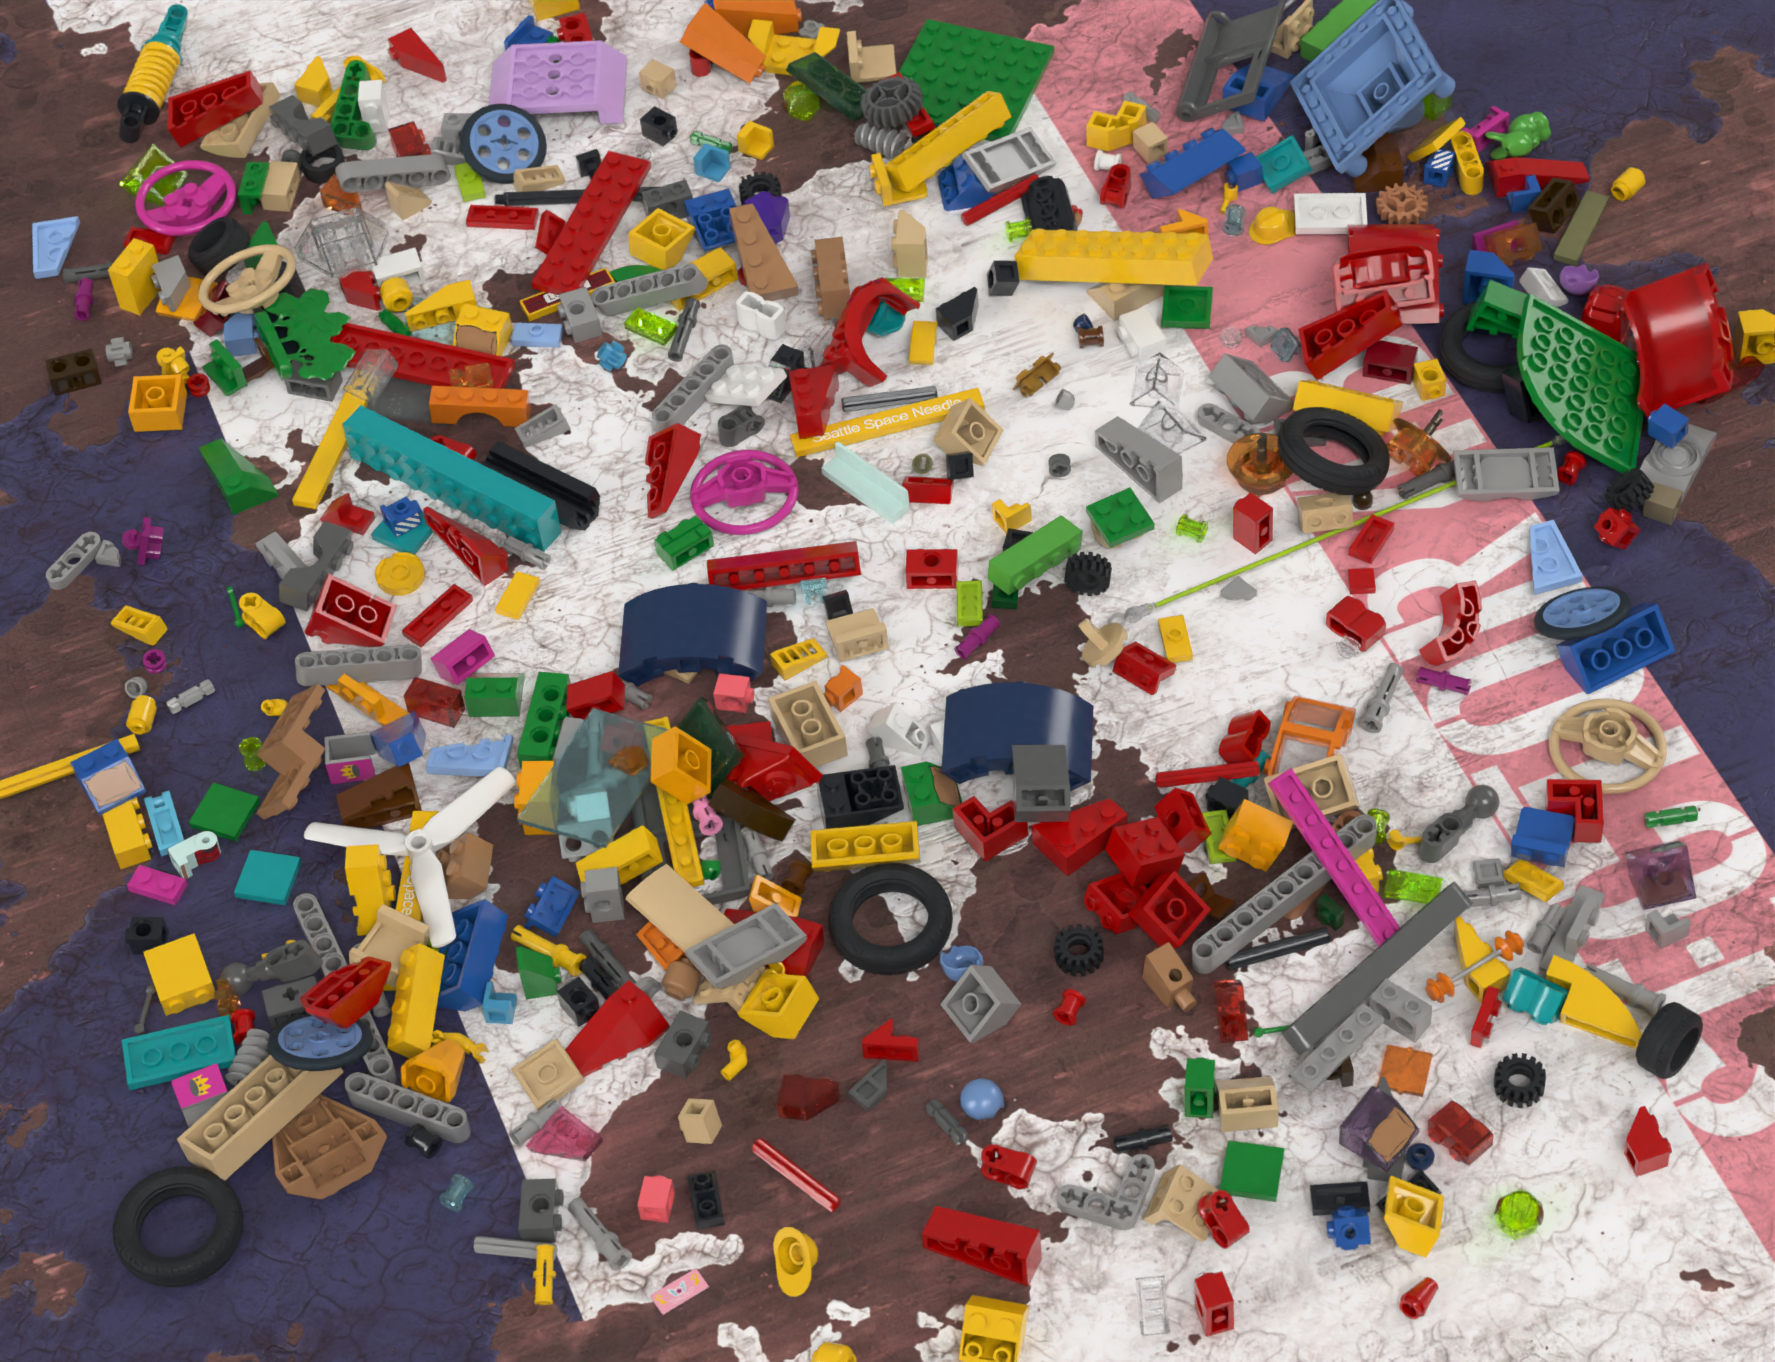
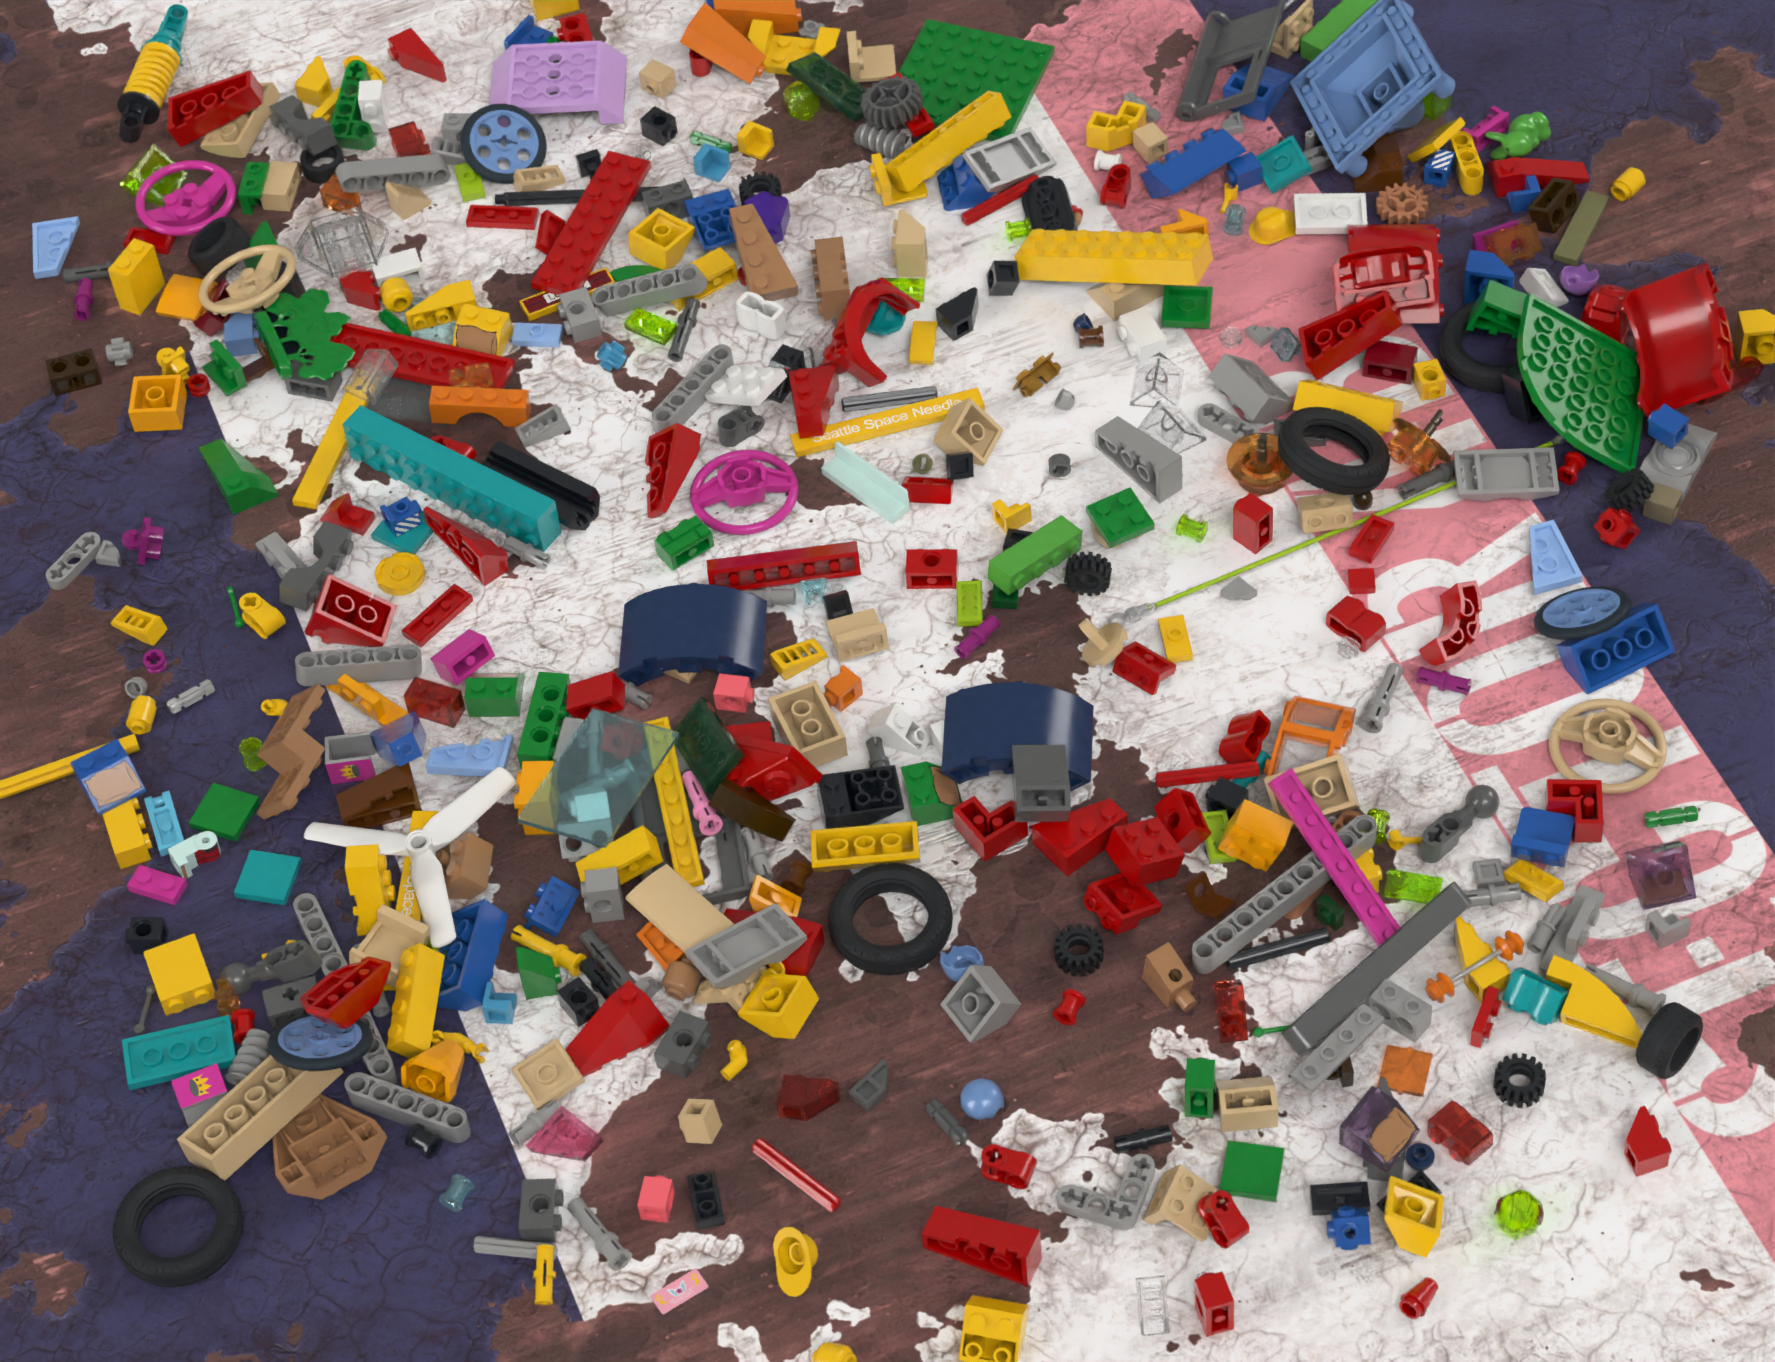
light grey slope [151,255,191,313] -> none
dark grey bush [281,149,301,169] -> none
yellow tile [495,571,540,620] -> none
clear orange slope [608,746,649,776] -> none
light orange brick [650,726,712,805] -> none
green hinge [700,860,721,880] -> none
red slope [862,1018,920,1062] -> none
red brick [1128,871,1211,949] -> none

